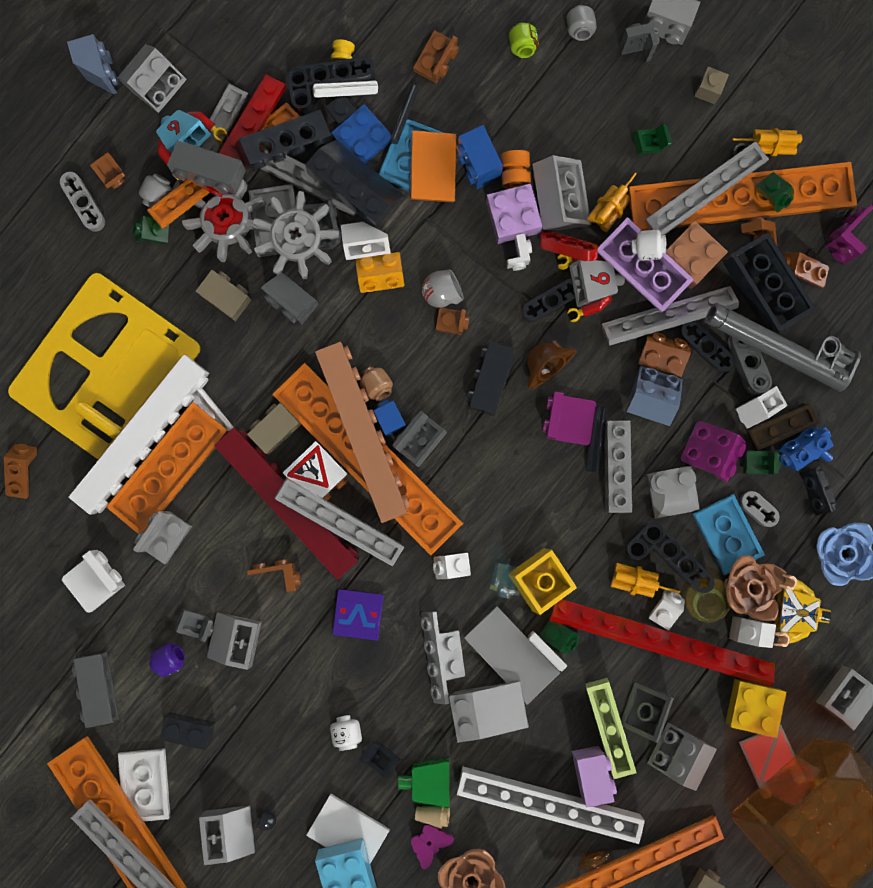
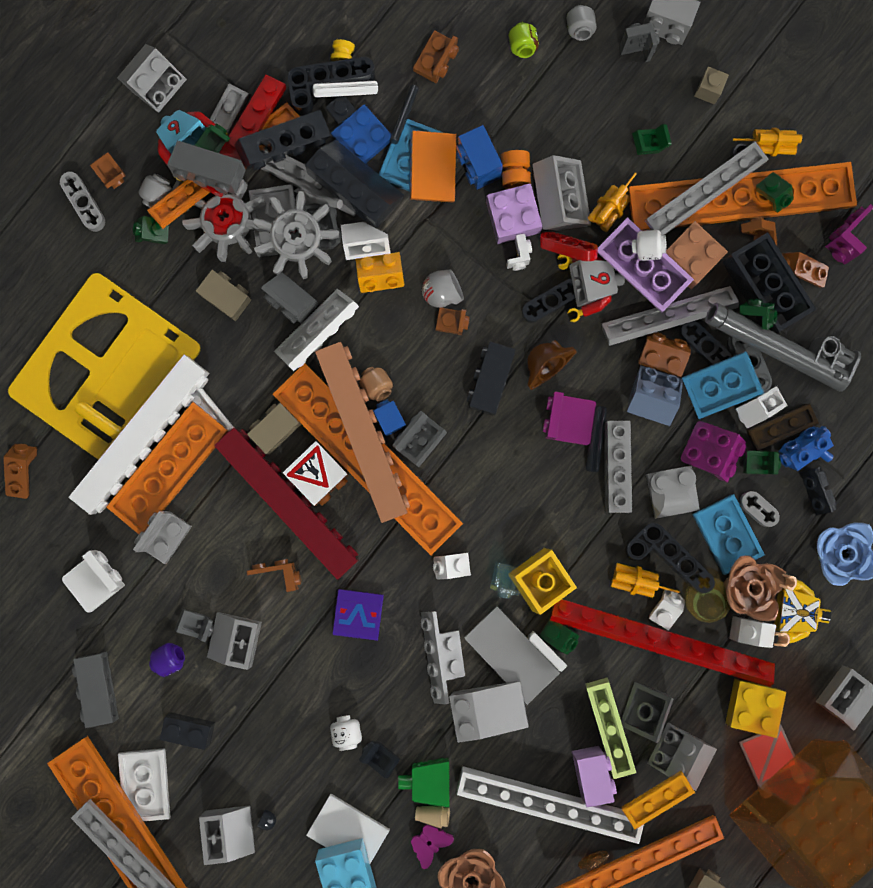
sand blue slope [67,34,119,94] -> none
light grey plate [274,477,404,566] -> none
none -> dark green bracket [194,123,230,153]
none -> white plate [274,289,359,371]
none -> light grey piece [294,185,343,209]
none -> light orange tile [621,771,695,830]
none -> dark azure tile [682,351,764,419]
none -> dark green bracket [740,299,777,330]

